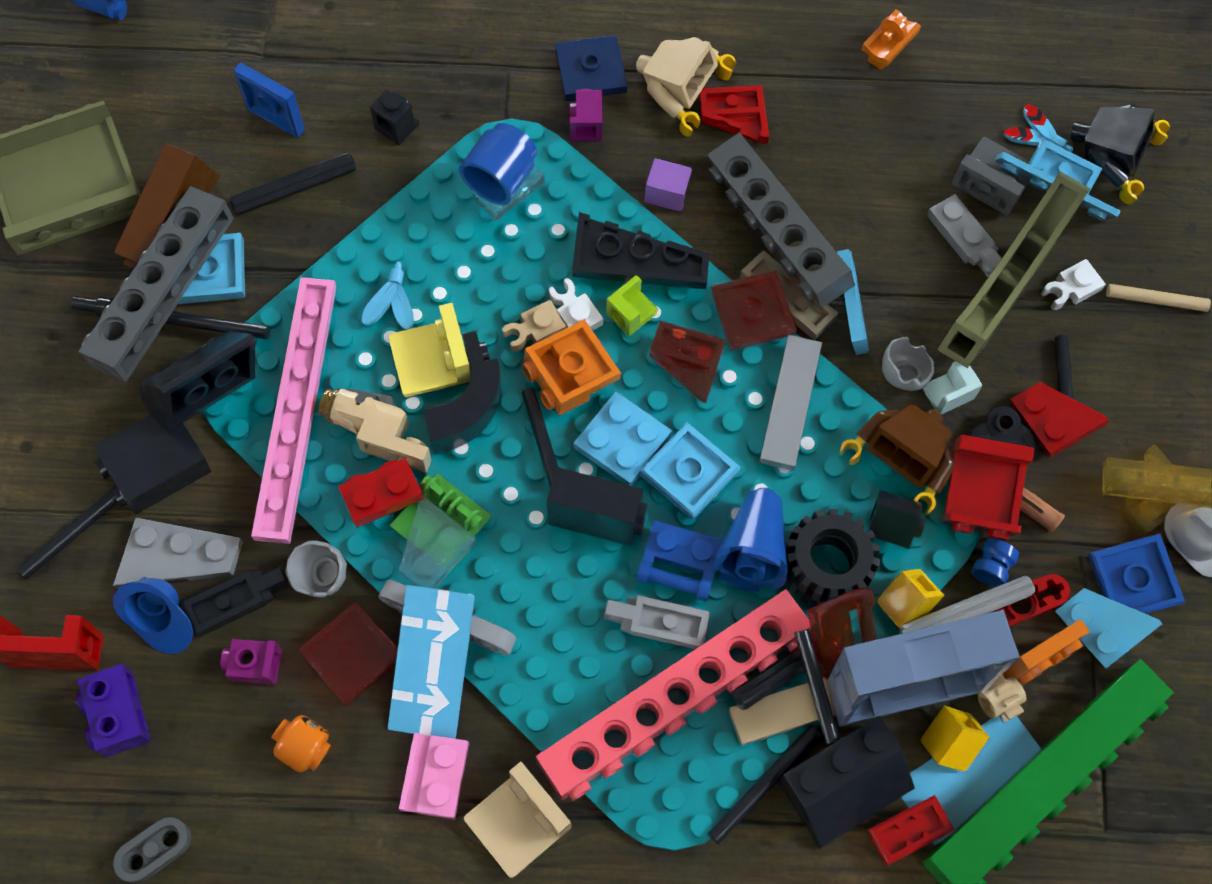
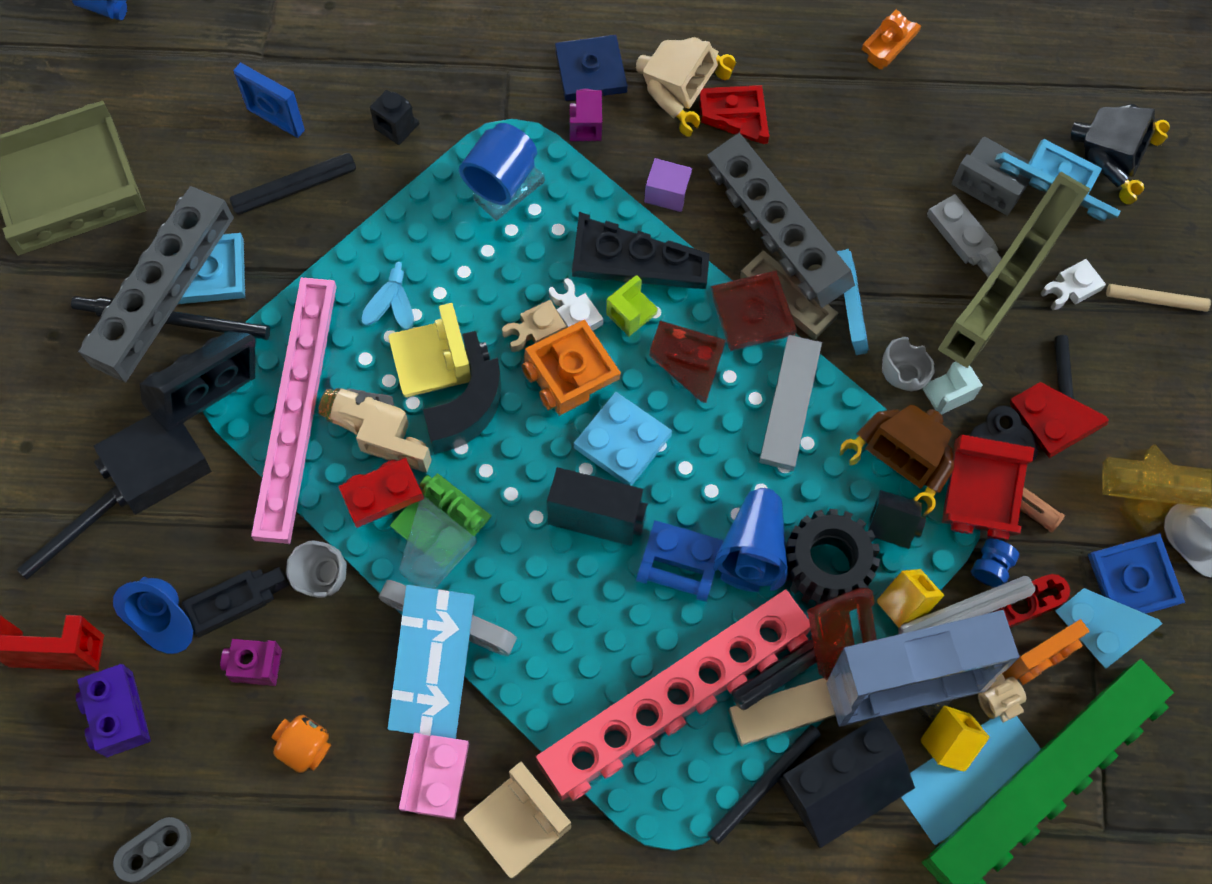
light grey wing [113,518,243,590] -> none
reddish brown slope [114,143,219,270] -> none
clear red plate [298,601,398,707] -> none
black bar [521,388,558,488] -> none
light grey hinge [604,595,710,649] -> none
medium azure plate [639,422,740,521] -> none
black bar [794,629,840,744] -> none
red plate [866,795,955,867] -> none
piece [1003,104,1073,152] -> none

